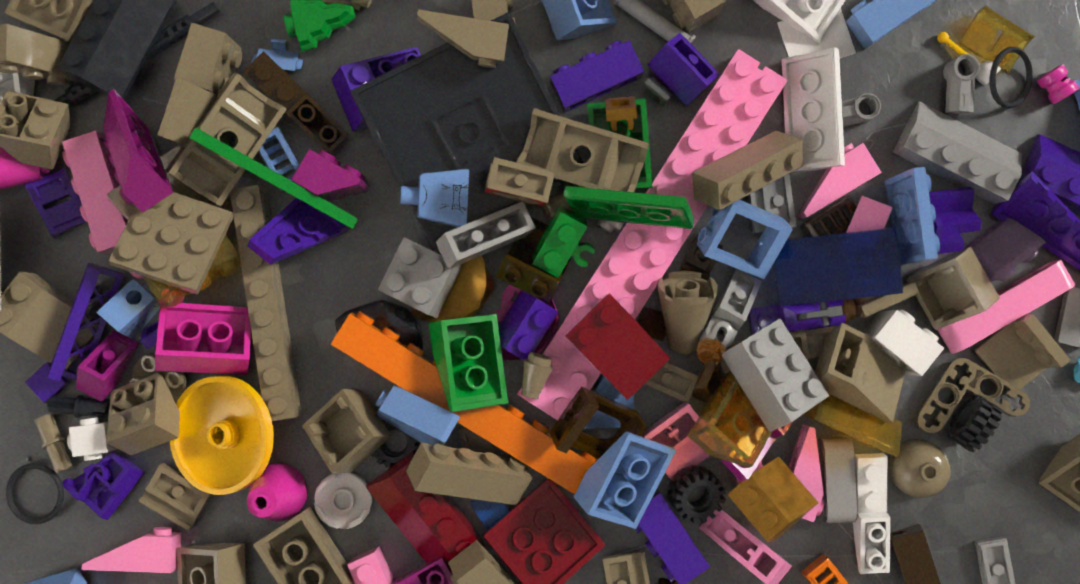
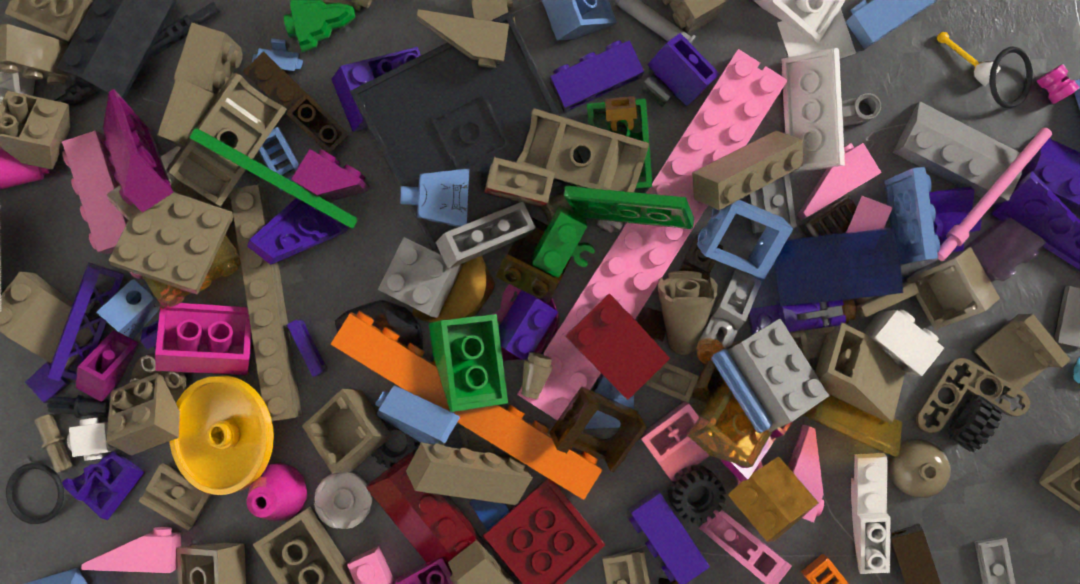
dark purple piece [25,169,86,239] -> none
medium blue slope [574,432,676,529] -> none
light grey beam [818,438,857,523] -> none
bright pink beam [937,259,1075,354] -> none
light grey piece [943,54,980,114] -> none
clear yellow piece [958,6,1035,73] -> none
none -> dark purple tile [287,320,327,377]
none -> medium blue axle [711,349,772,433]
none -> bright pink bar [937,127,1052,261]

